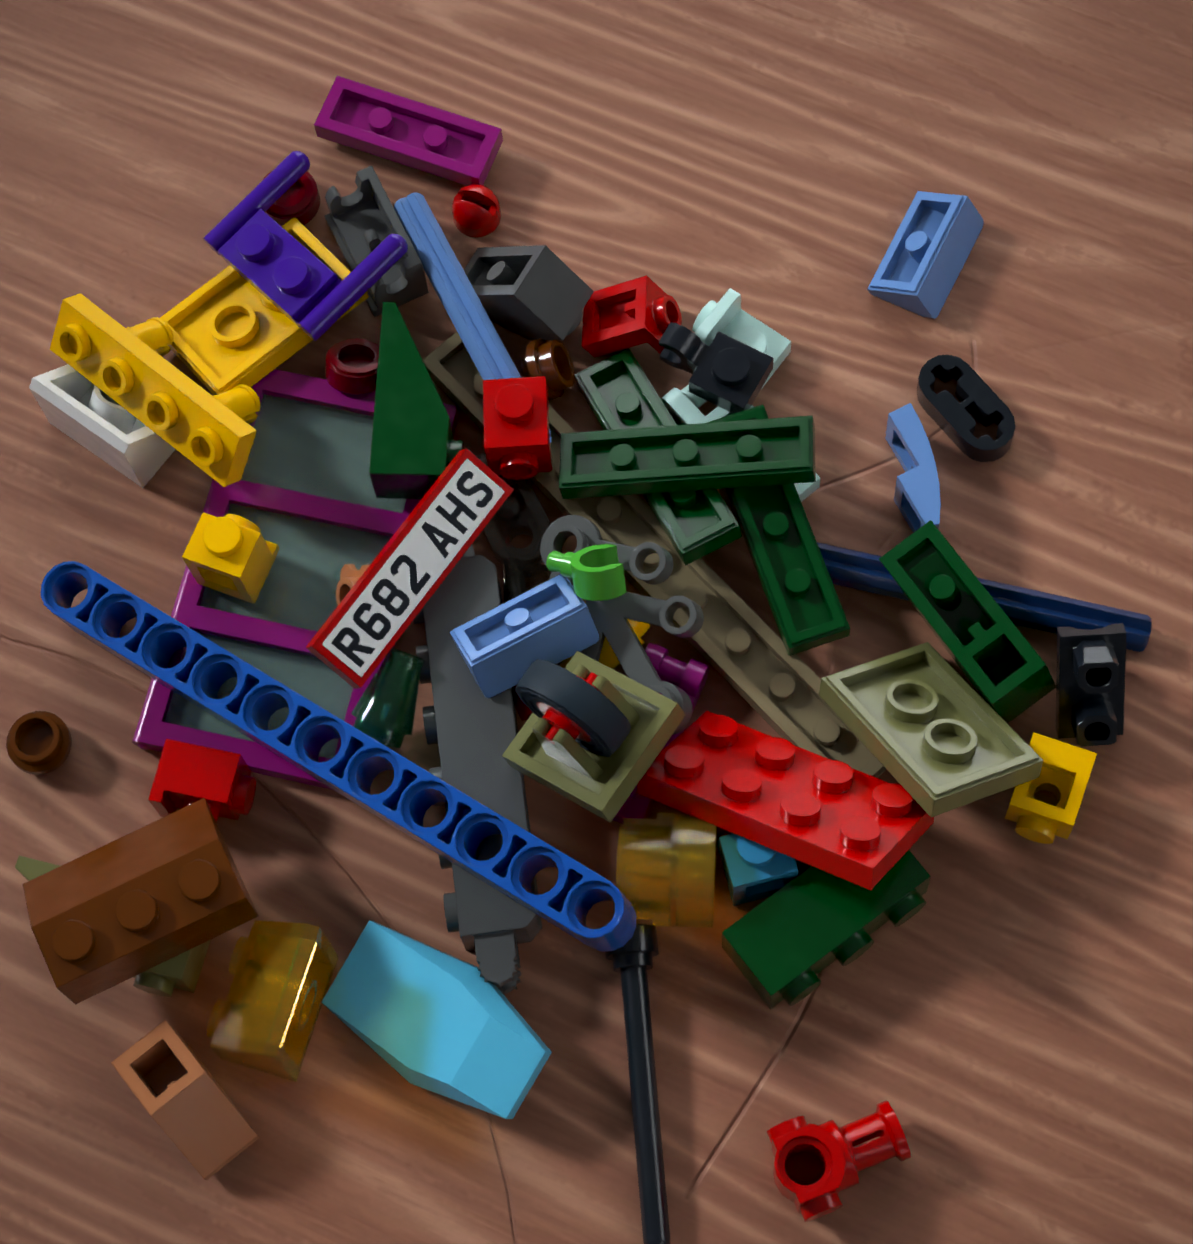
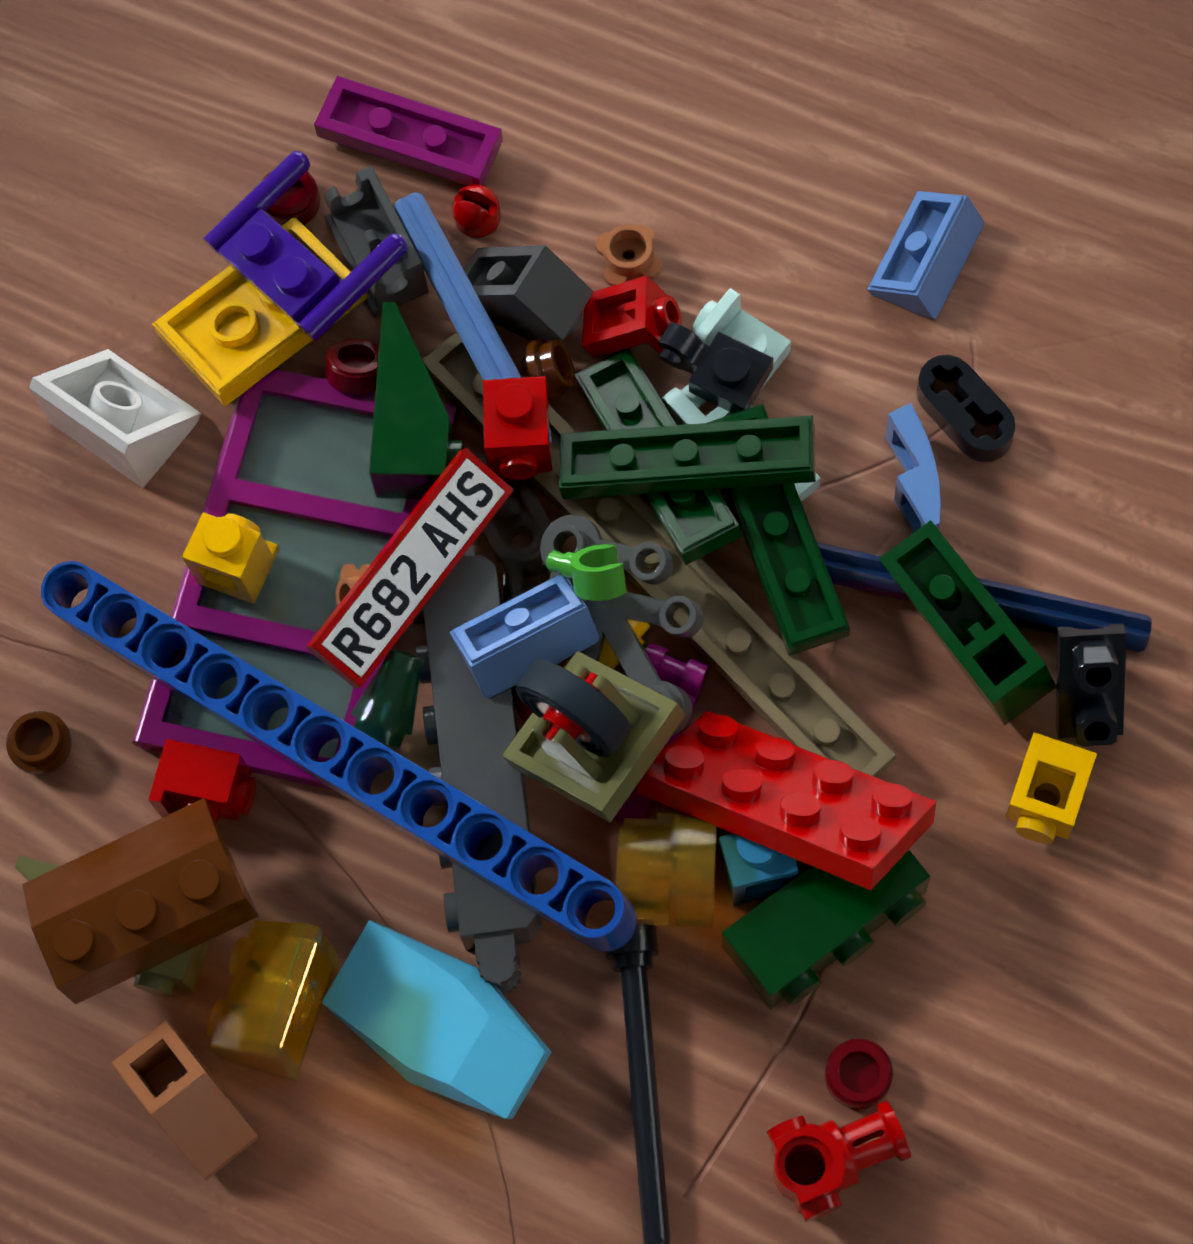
yellow plate [50,293,261,487] -> none
olive tile [819,642,1043,818] -> none
none -> nougat plate [595,224,662,286]
none -> dark red tile [825,1039,893,1109]

